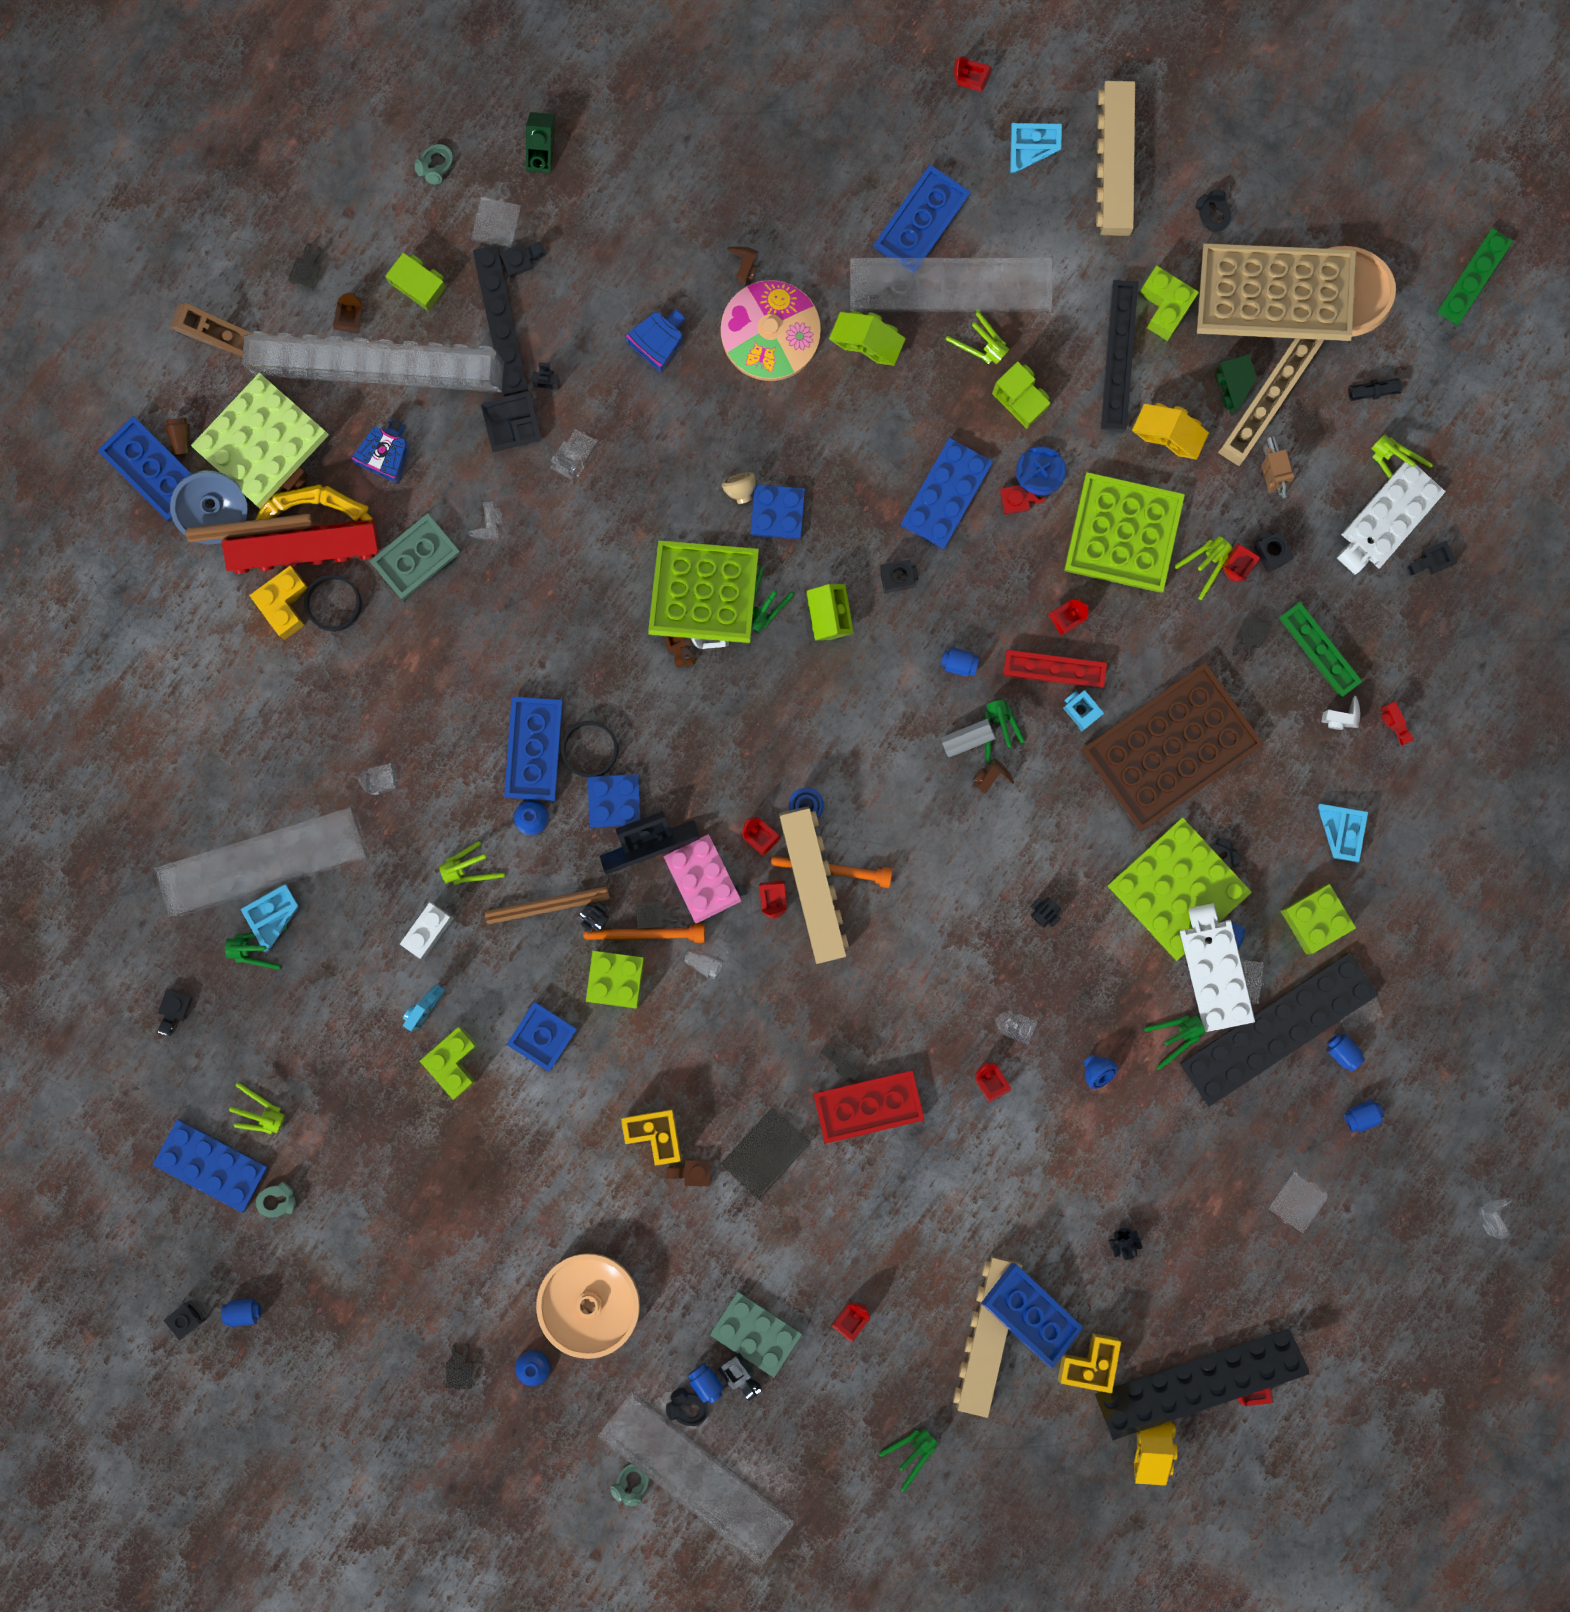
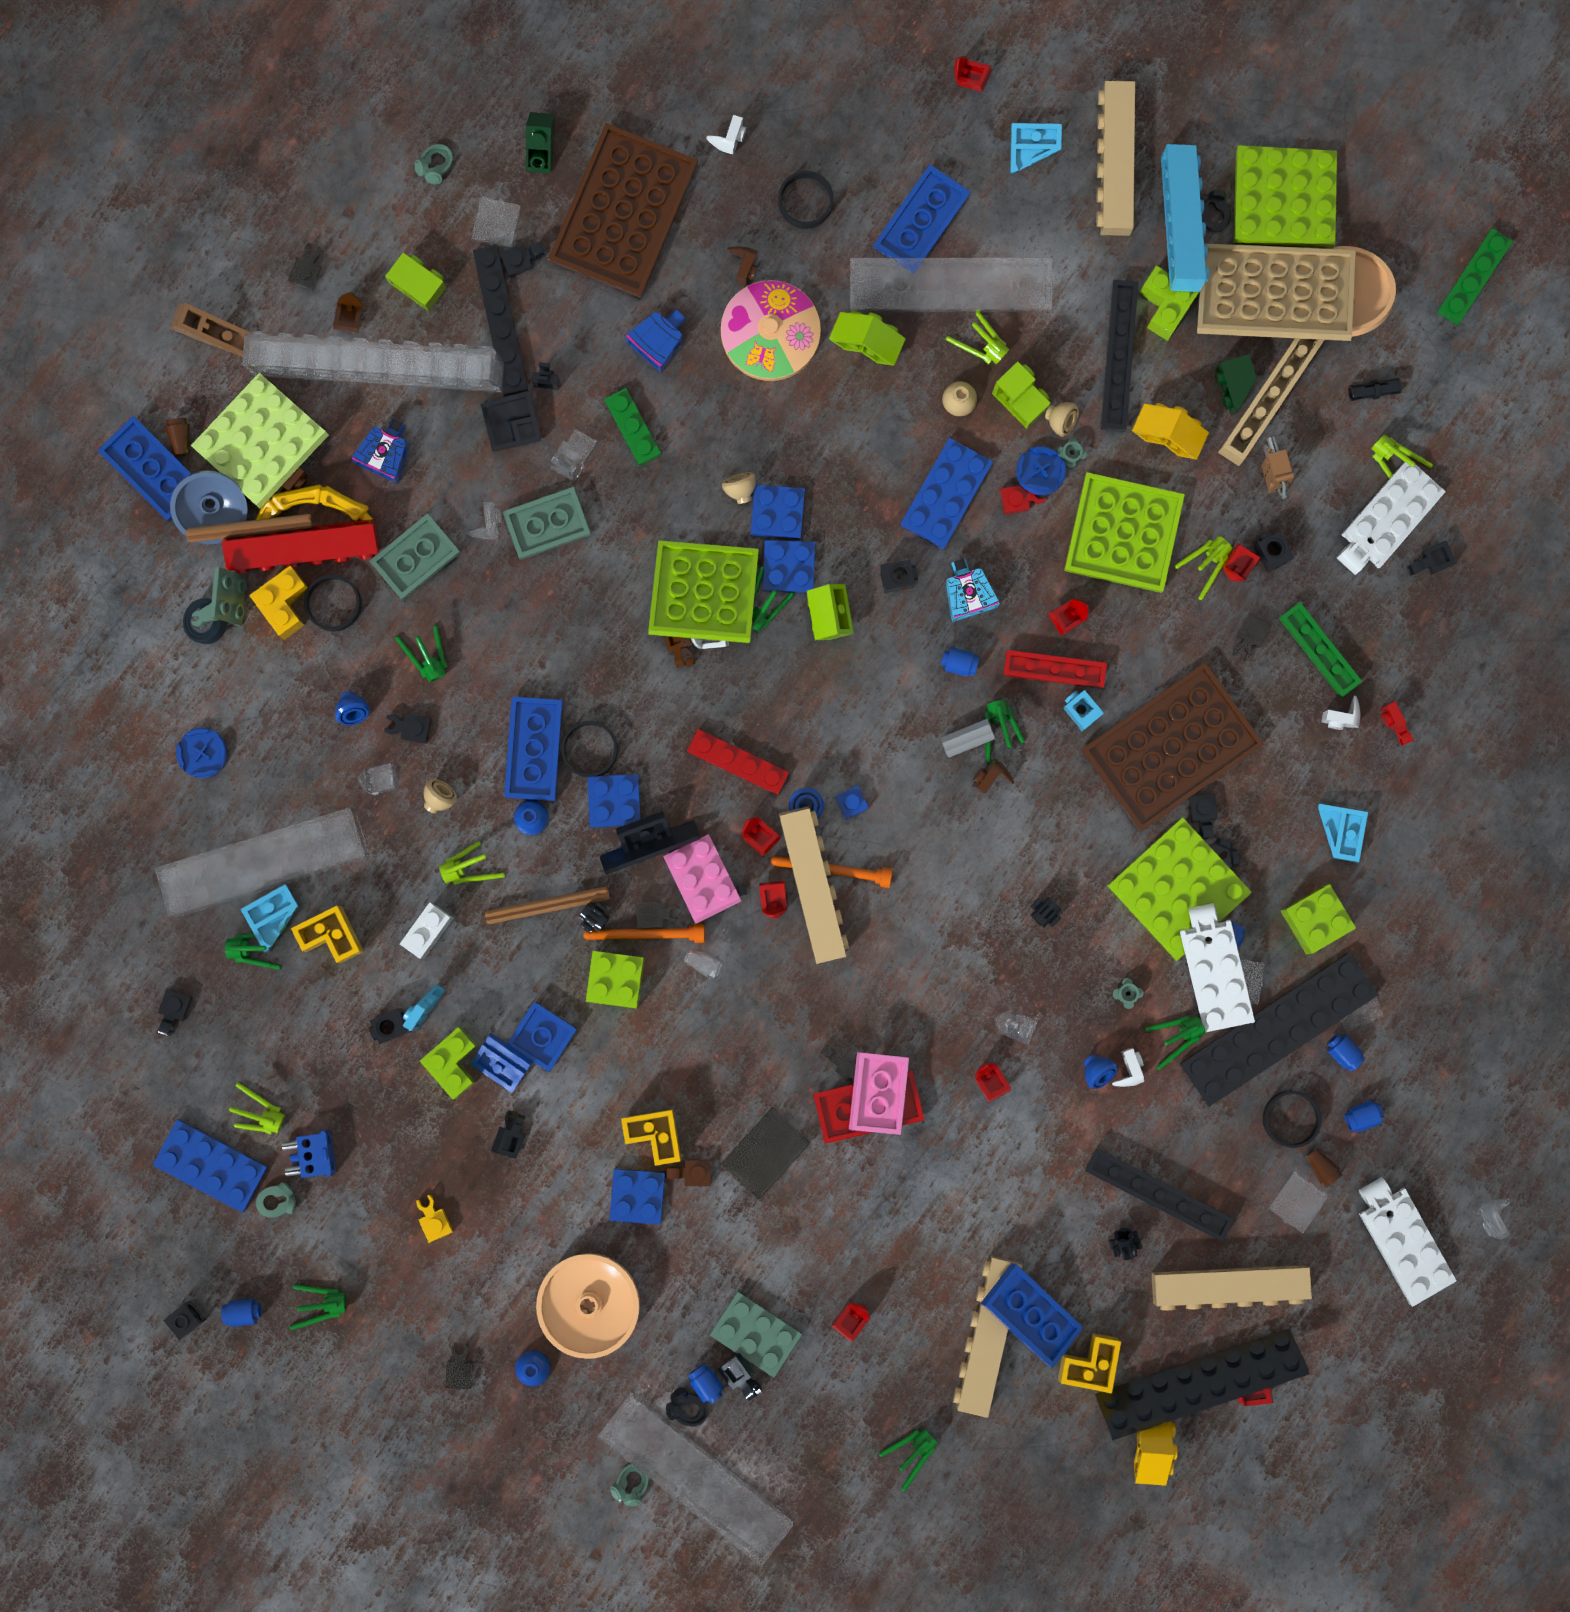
none -> blue tile [176,728,228,778]
none -> sand green plate [183,567,247,644]
none -> blue piece [282,1130,336,1178]
none -> green plant [289,1284,346,1330]
none -> yellow brick [291,905,364,963]
none -> blue brick [335,691,370,725]
none -> black brick [369,1008,411,1044]
none -> black plate [384,714,431,744]
none -> green plant [395,625,448,682]
none -> yellow plate [416,1194,453,1243]
none -> tan brick [423,779,457,813]
none -> blue plate [471,1033,533,1093]
none -> black plate [491,1110,525,1159]
none -> sand green plate [503,487,591,560]
none -> reddish brown plate [548,123,698,298]
none -> green plate [604,388,661,467]
none -> blue plate [609,1168,665,1225]
none -> red plate [687,729,789,795]
none -> white plate [706,115,746,154]
none -> blue plate [763,540,815,593]
none -> black tyre [779,171,833,229]
none -> blue plate [835,785,869,820]
none -> bright pink plate [849,1052,909,1135]
none -> tan brick [942,381,977,416]
none -> torso [946,558,999,622]
none -> tan brick [1045,402,1079,437]
none -> sand green plate [1057,438,1087,468]
none -> black plate [1084,1148,1234,1242]
none -> white plate [1112,1048,1144,1087]
none -> sand green plate [1113,978,1143,1009]
none -> tan brick [1151,1265,1312,1310]
none -> medium azure brick [1161,144,1209,292]
none -> black plate [1188,794,1218,839]
none -> lime plate [1233,145,1337,249]
none -> black tyre [1263,1091,1322,1148]
none -> reddish brown cone [1306,1148,1343,1187]
none -> white hinge [1359,1177,1456,1307]

